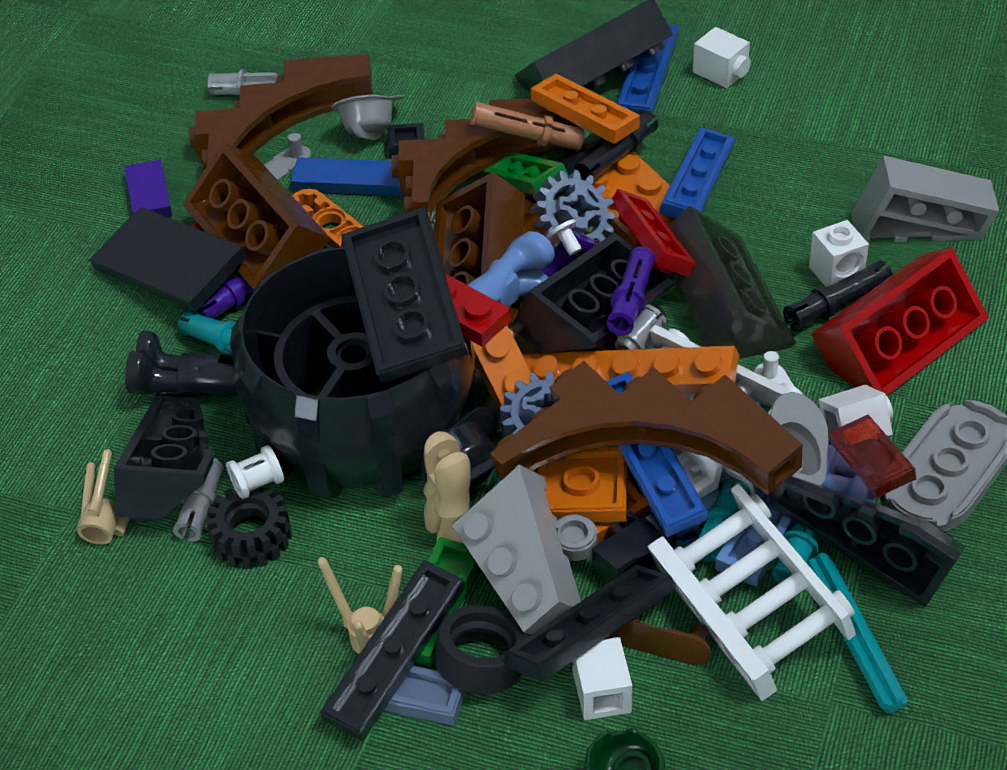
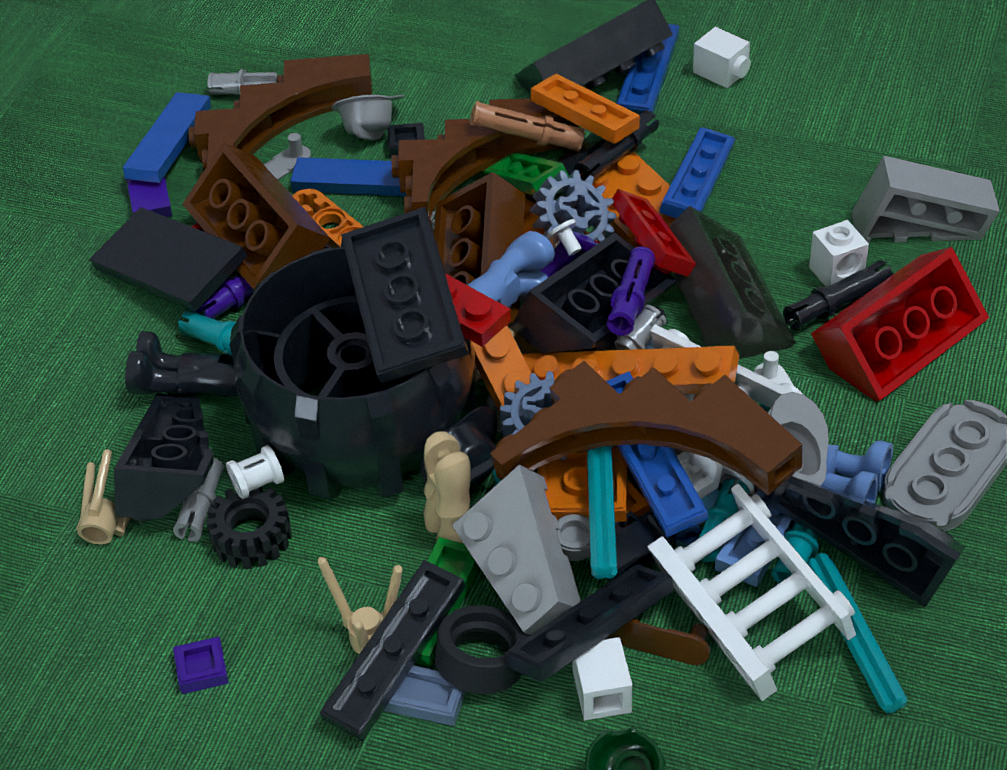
white brick [819,385,893,450] -> none
clear red tile [829,414,917,498] -> none
none -> blue tile [123,92,211,183]
none -> dark purple tile [173,636,229,694]
none -> teal axle [587,446,617,580]

